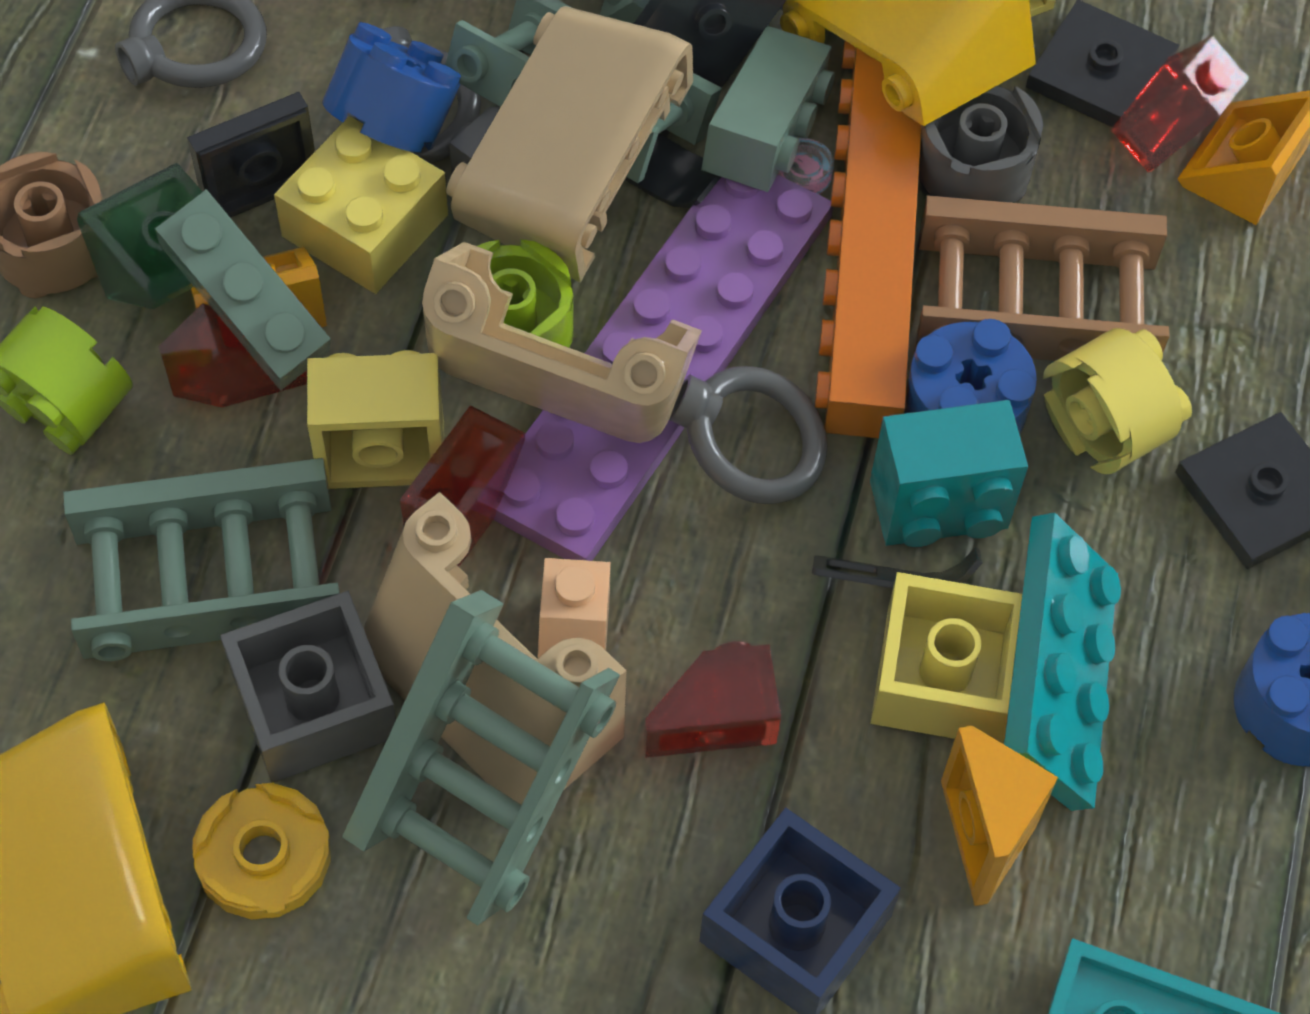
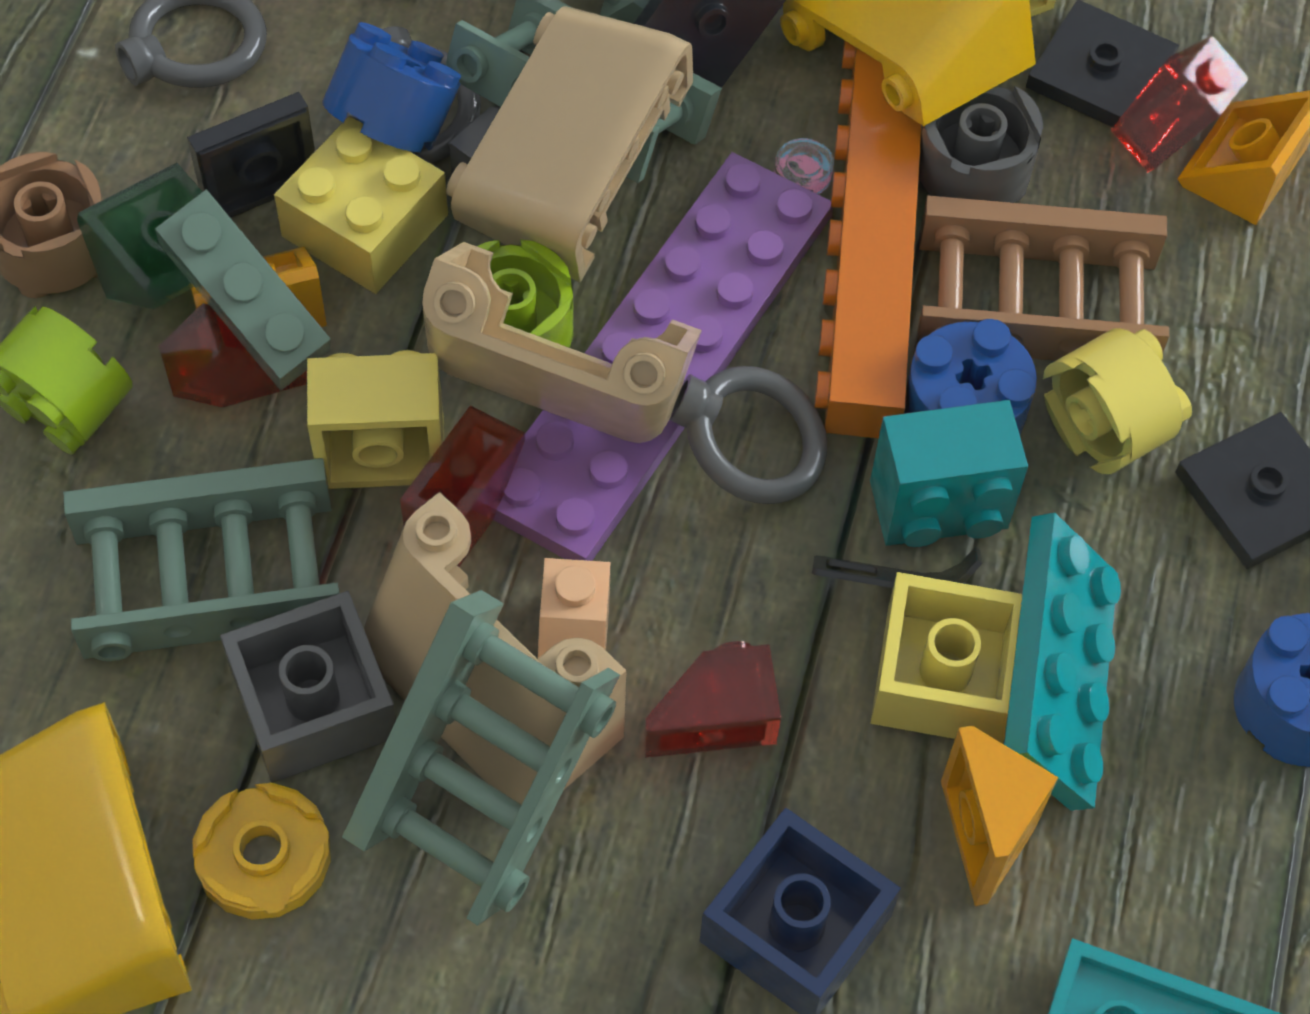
black piece [624,133,721,208] -> none
sand green brick [701,26,835,192] -> none

